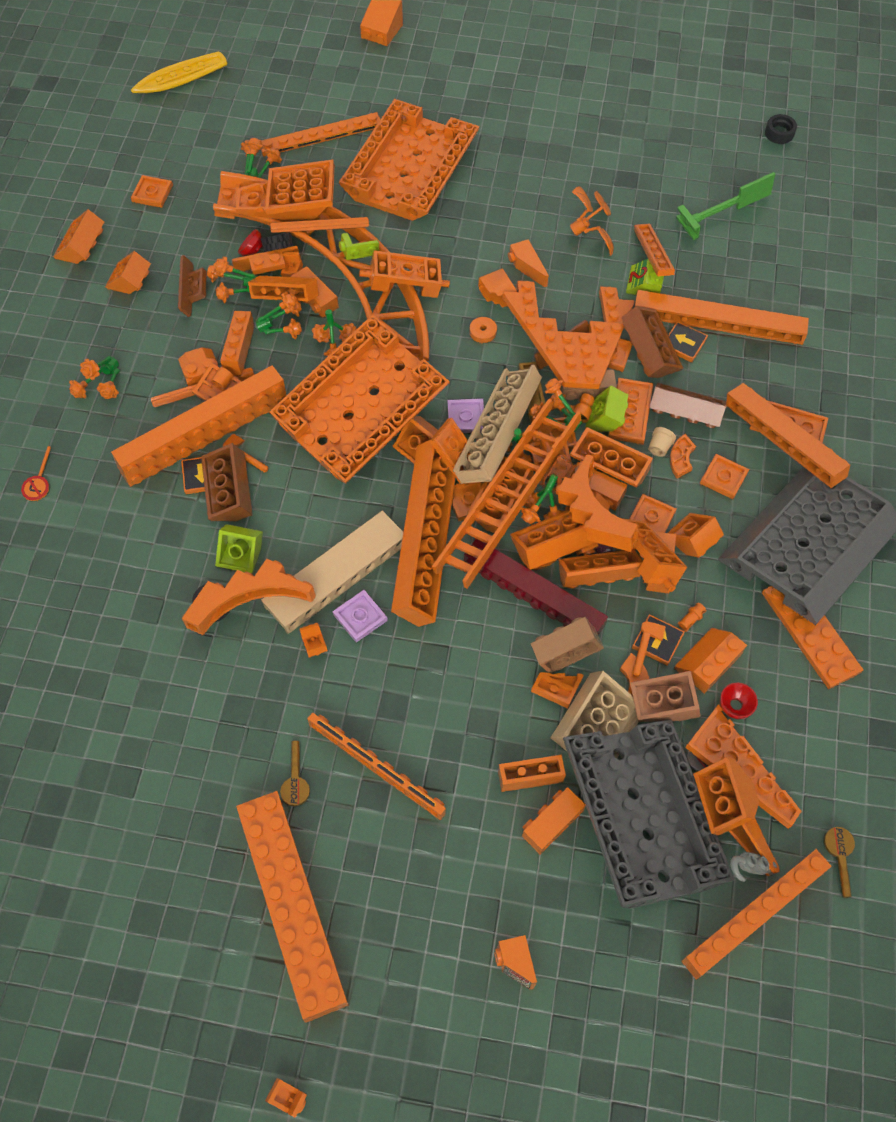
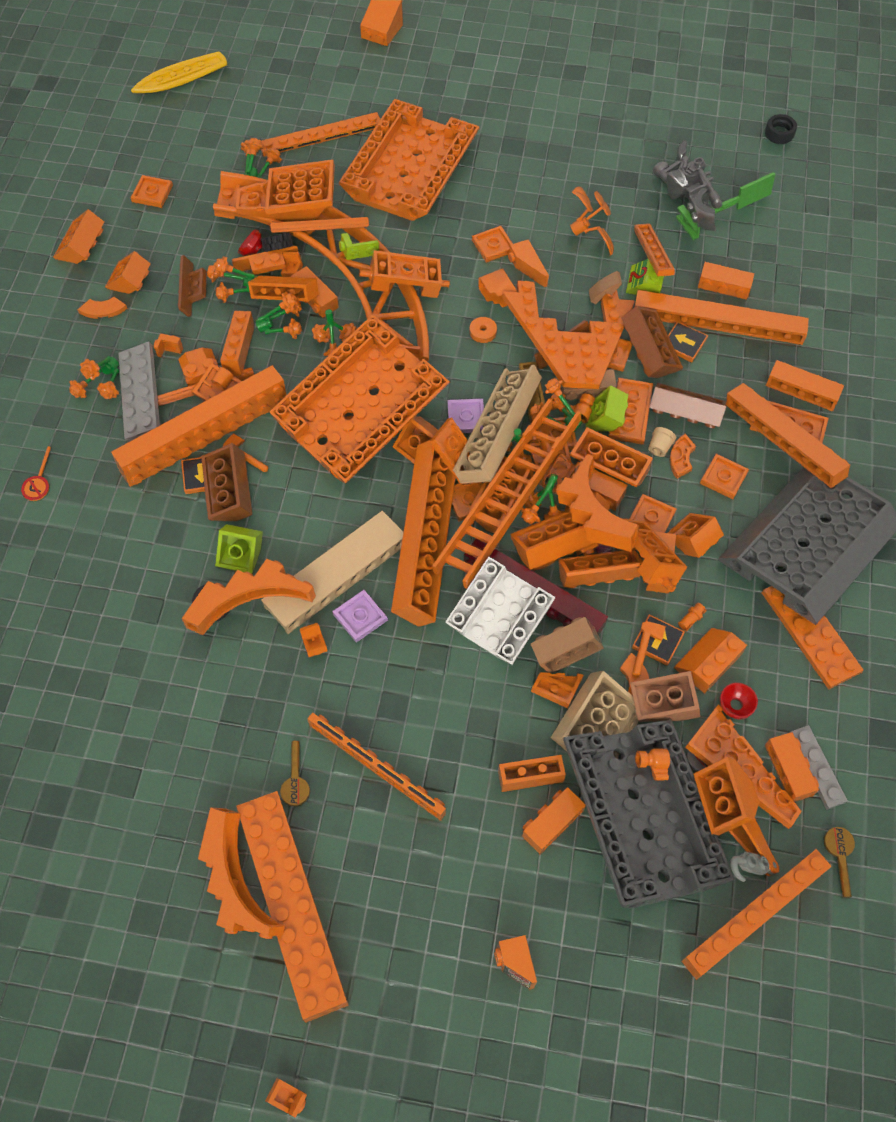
none -> orange tile [77,297,127,319]
none -> light grey plate [118,341,160,442]
none -> orange bracket [154,333,183,358]
none -> orange arch [198,807,285,939]
none -> white slope [445,557,555,665]
none -> orange tile [472,226,513,263]
none -> medium nougat slope [589,271,622,304]
none -> orange piece [635,748,670,781]
none -> flat silver piece [653,140,722,231]
none -> orange brick [698,262,755,300]
none -> orange brick [765,360,844,411]
none -> orange brick [765,732,819,802]
none -> light grey plate [791,725,848,810]

